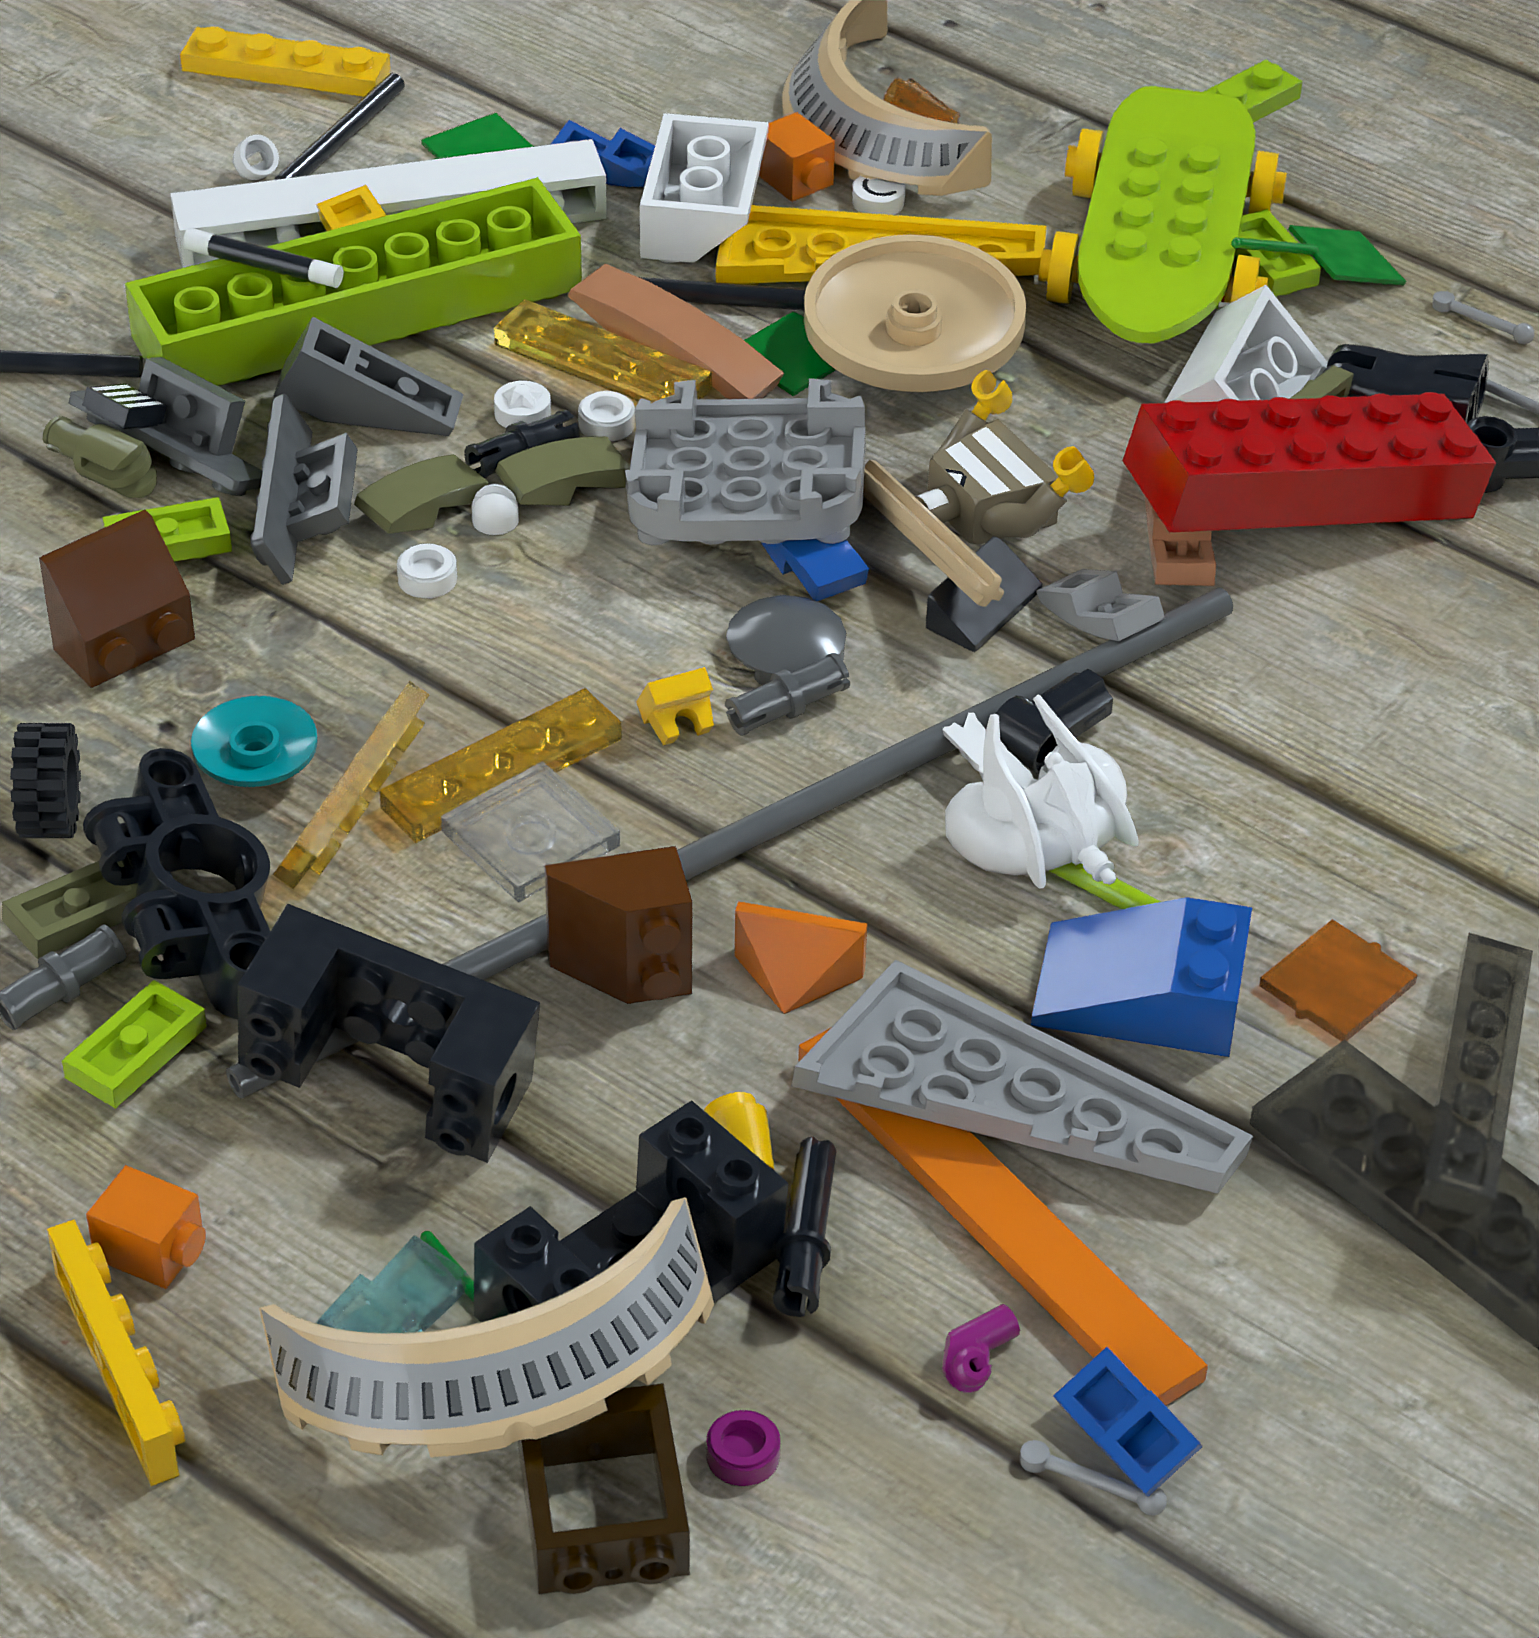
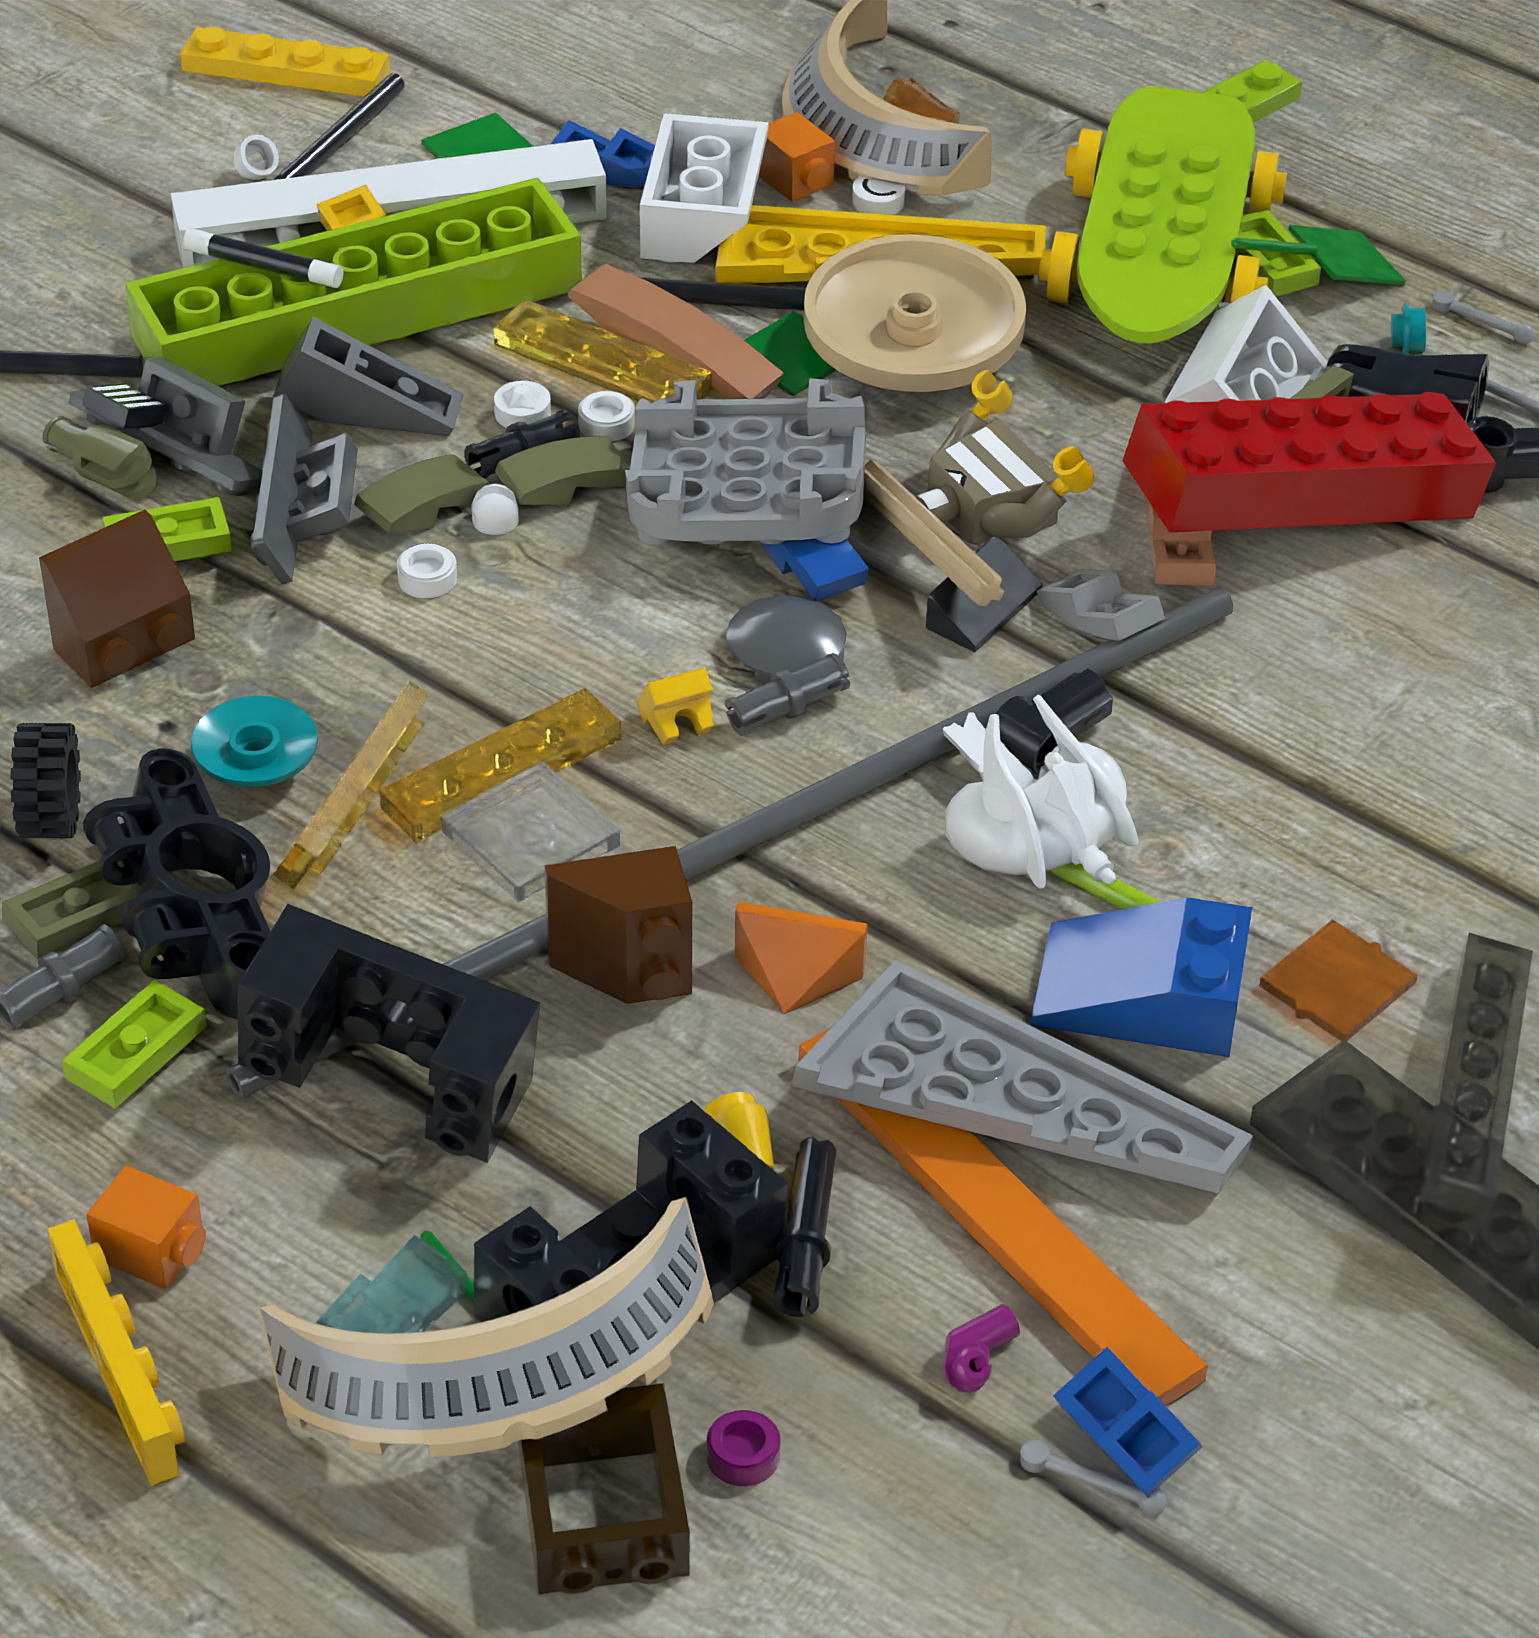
none -> teal plate [1391,304,1426,354]

